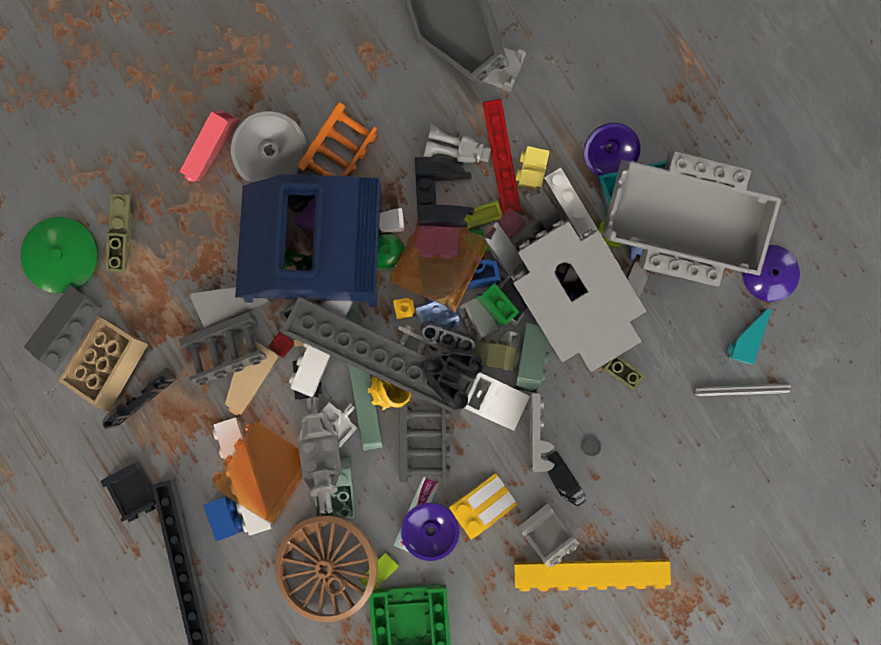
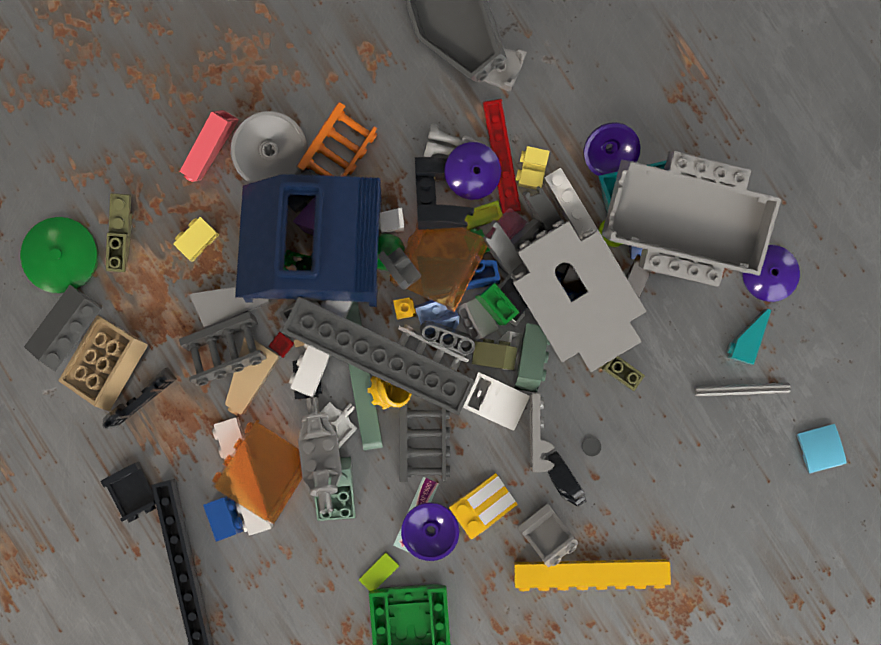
medium nougat piece [275,516,378,622] -> none
clear pink brick [416,226,461,258] -> none
black connector [422,351,484,410] -> none
none -> light yellow brick [173,217,219,262]
none -> dark grey panel [378,247,421,291]
none -> dark purple dish [444,142,501,200]
none -> medium azure slope [797,424,847,474]

